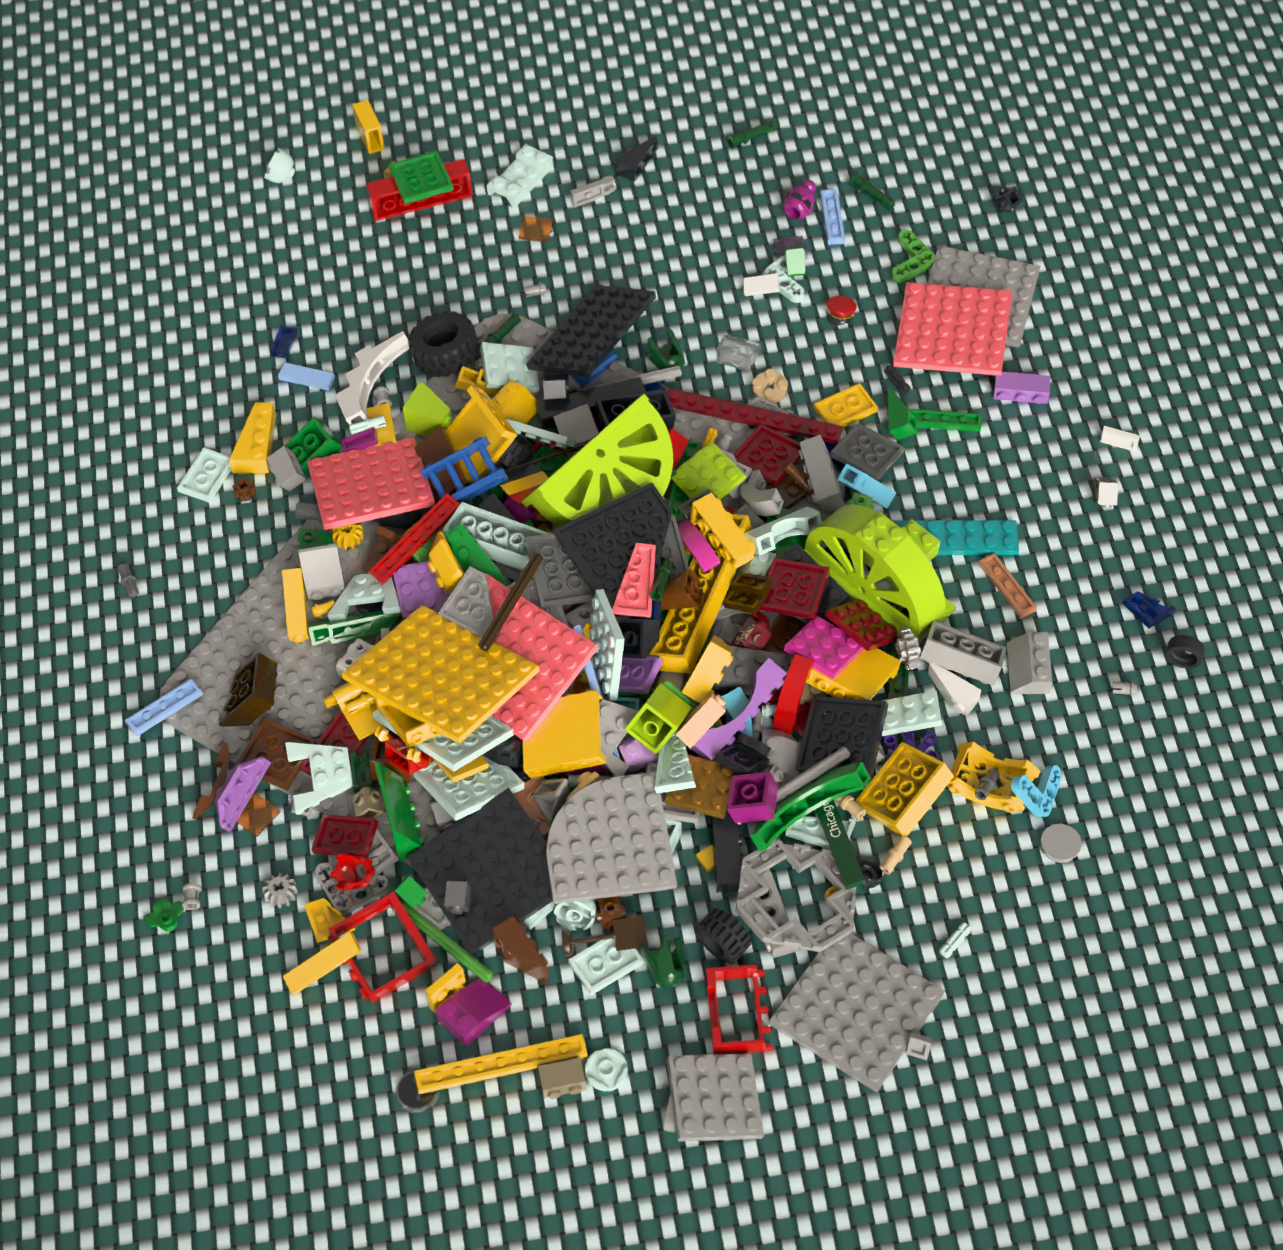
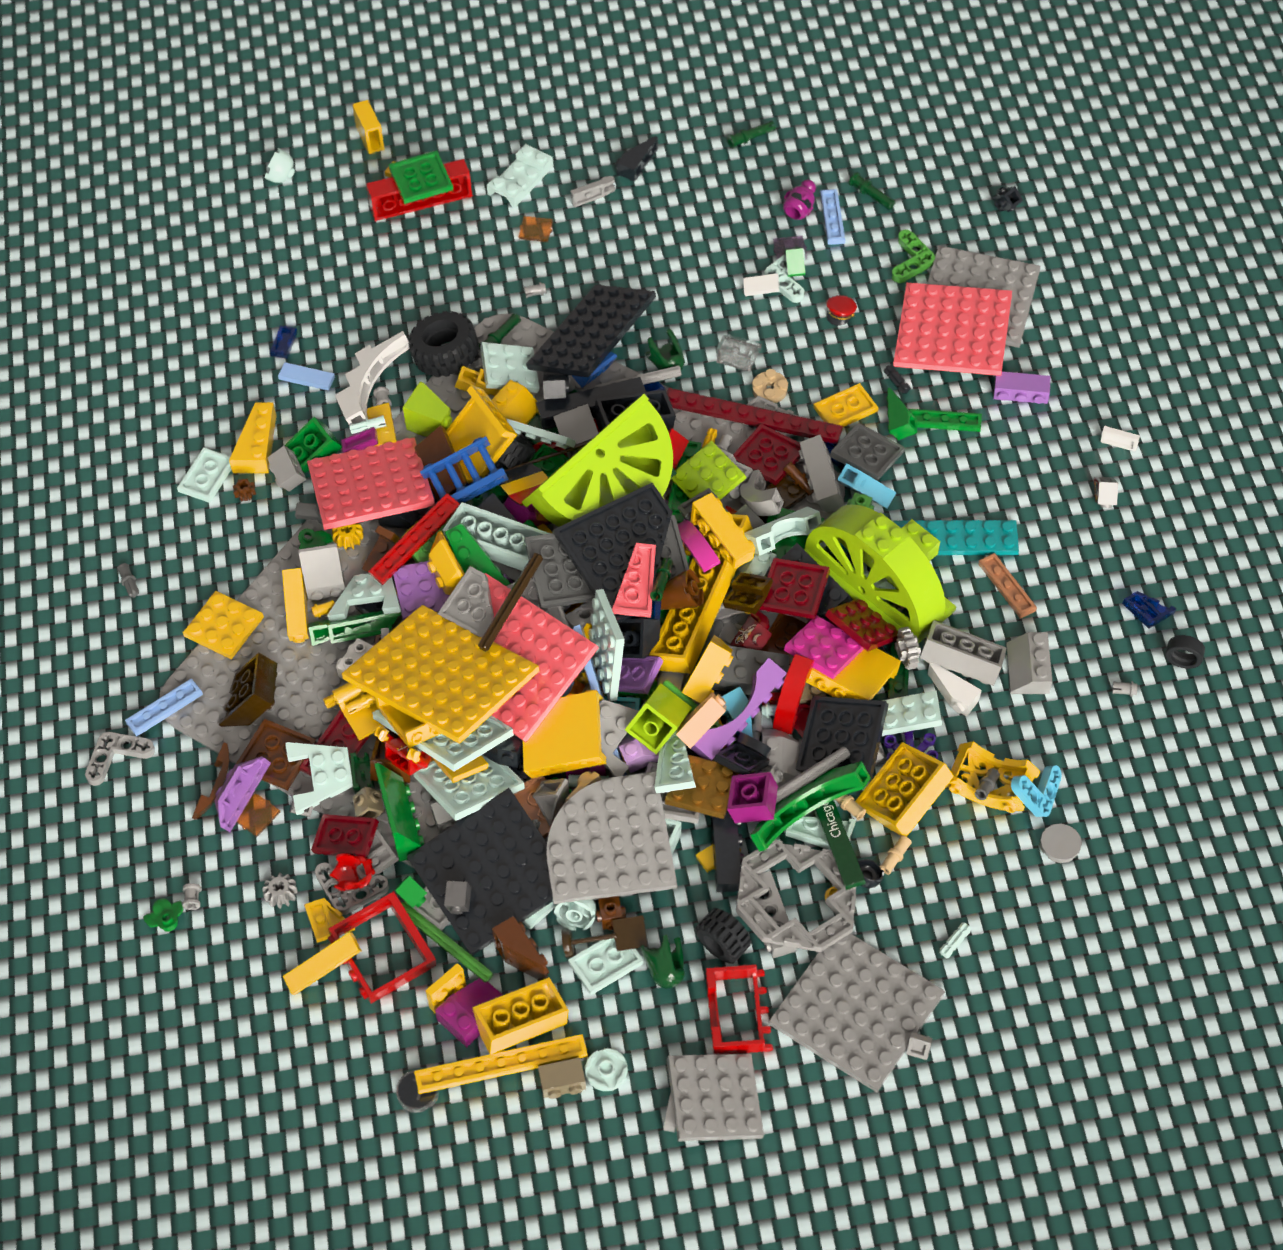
none -> light grey beam [85,732,155,786]
none -> yellow plate [183,591,264,660]
none -> yellow slope [473,977,569,1055]

